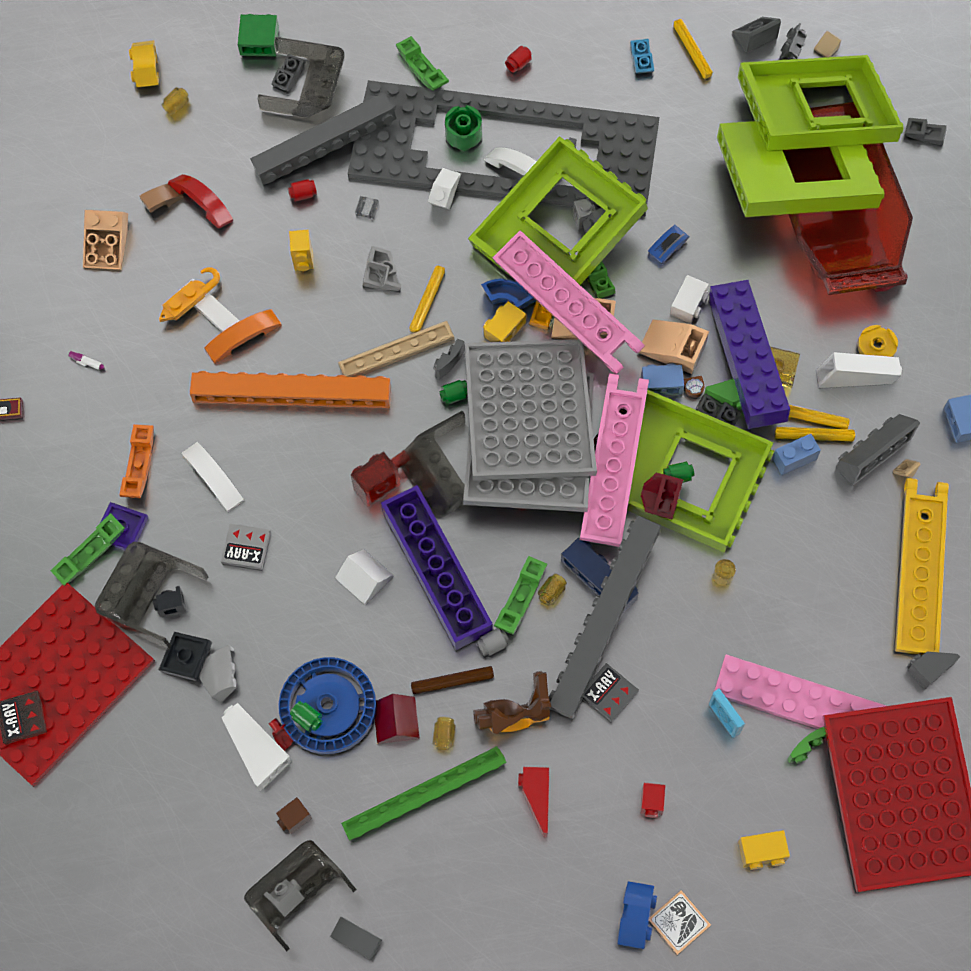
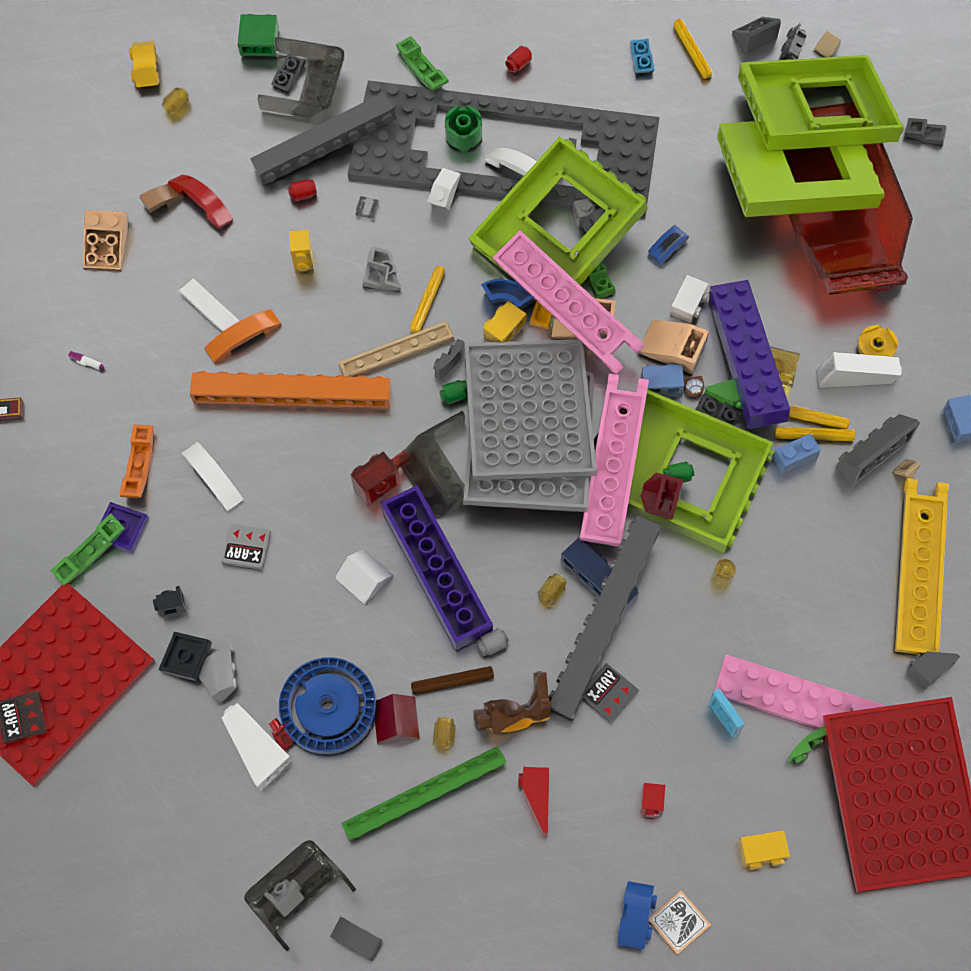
clear smoke windscreen [95,542,209,649] -> none
light orange plate [159,267,220,322] -> none
reddish brown brick [276,797,312,834] -> none
green brick [290,701,323,732] -> none
bright green slope [494,556,547,634] -> none

